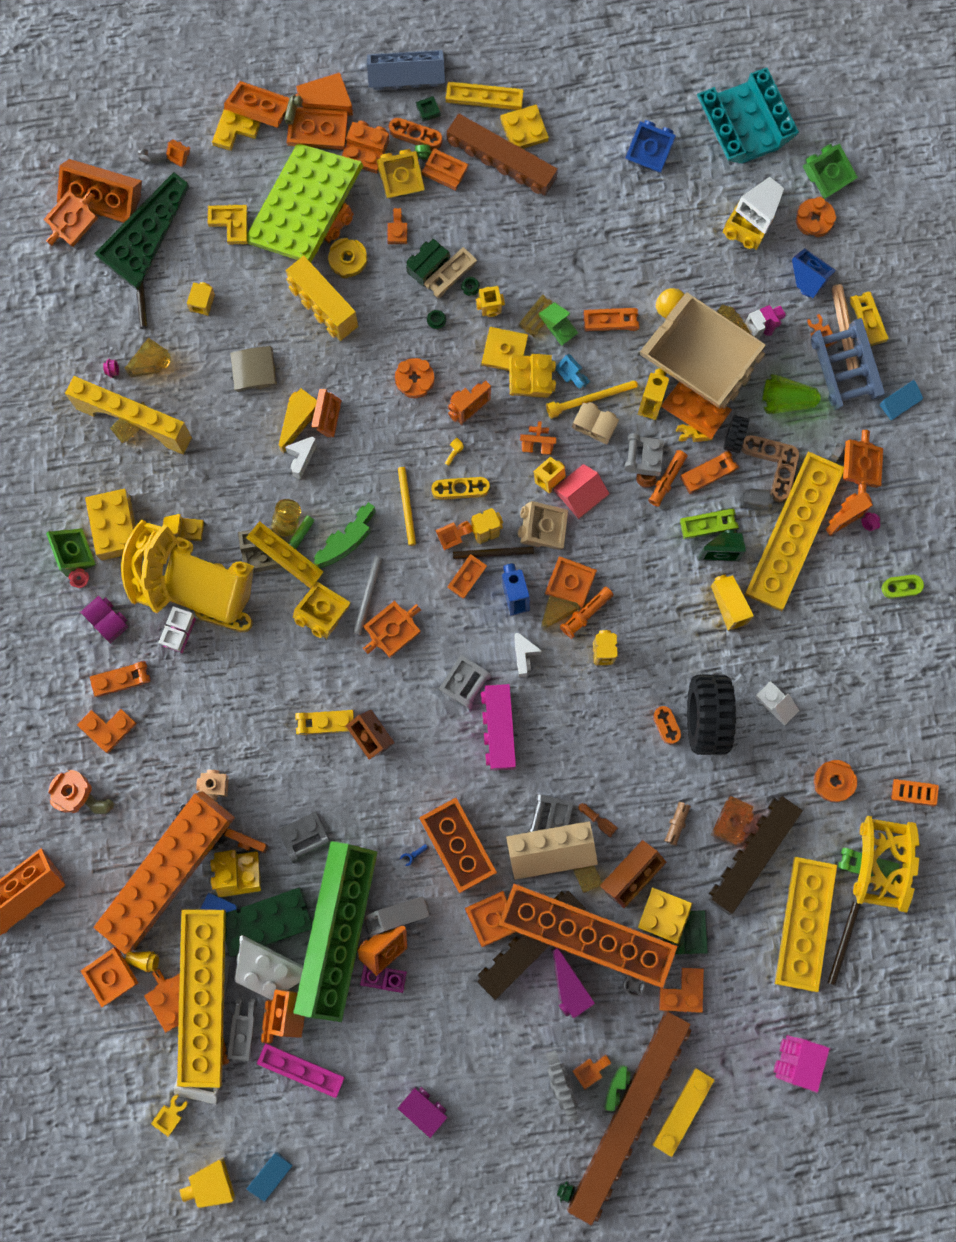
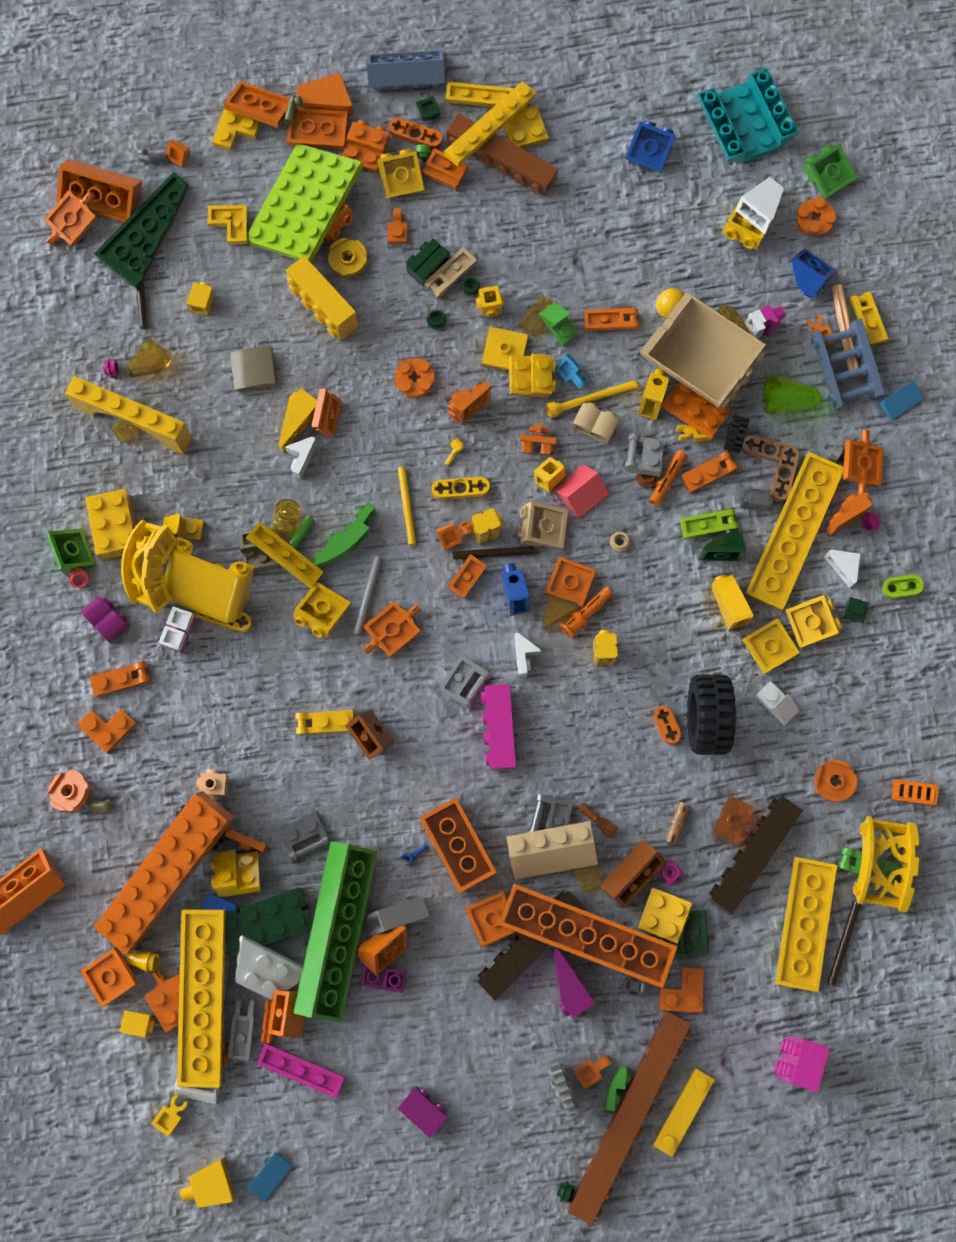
none -> yellow brick [120,1010,156,1037]
none -> yellow plate [444,81,537,167]
none -> tan plate [610,532,630,552]
none -> dark pink plate [657,860,683,885]
none -> yellow plate [742,618,800,674]
none -> yellow plate [785,595,843,648]
none -> white slope [824,550,860,588]
none -> dark green plate [843,597,869,623]

